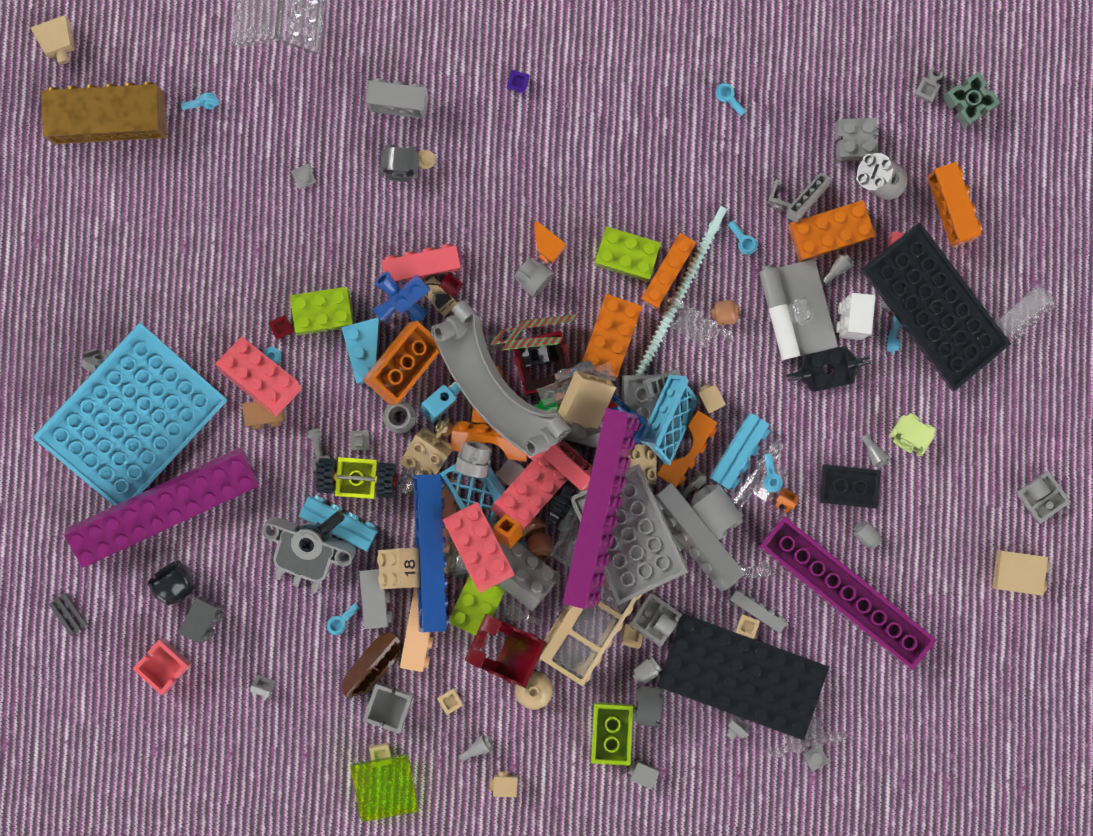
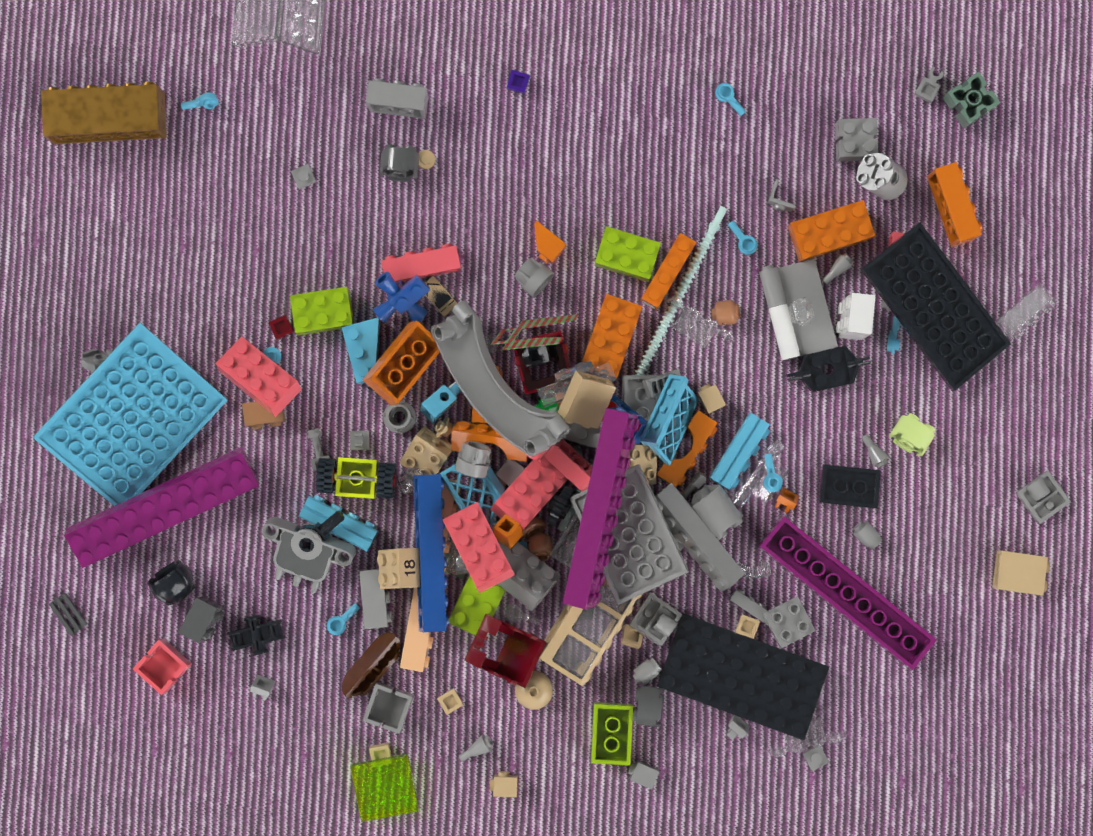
tan torso [31,15,75,65] -> none
dark red plate [439,272,464,298] -> none
light grey piece [786,173,830,222] -> none
none -> black axle [227,614,286,656]
none -> light grey plate [763,596,816,649]

